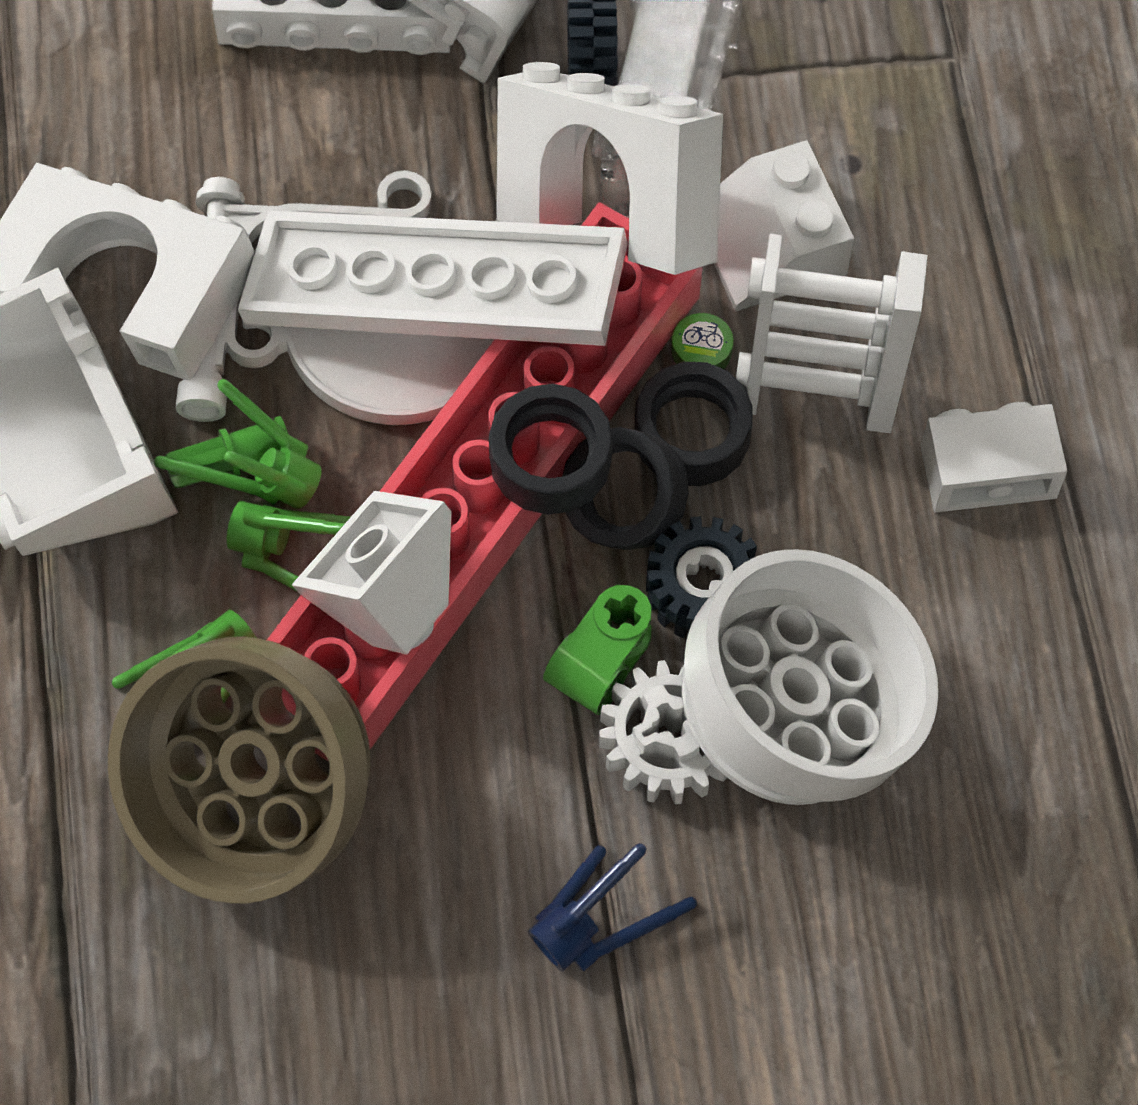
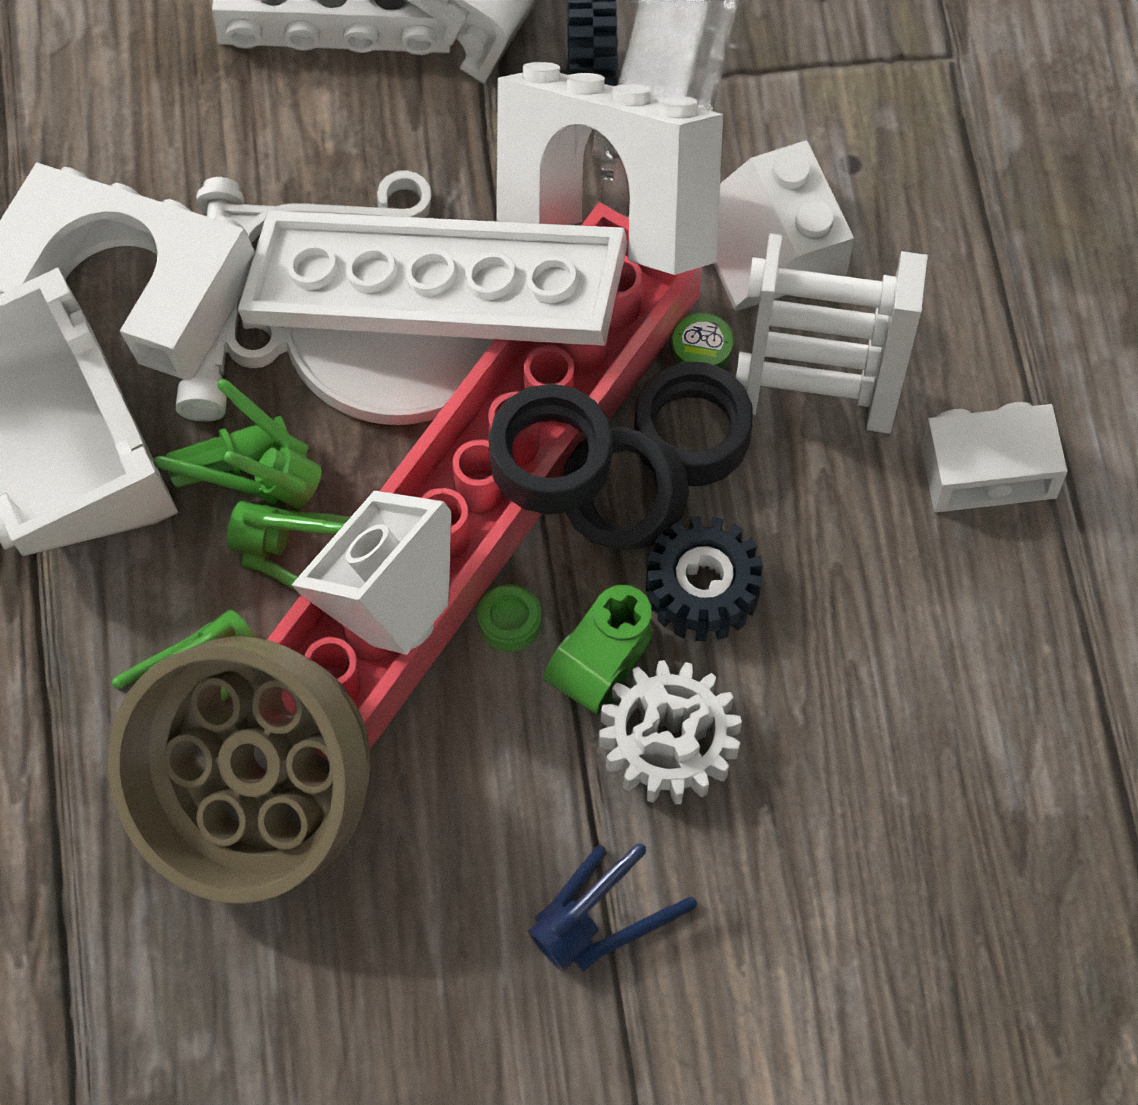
white wheel [682,549,938,805] -> none
none -> bright green tile [477,584,542,652]

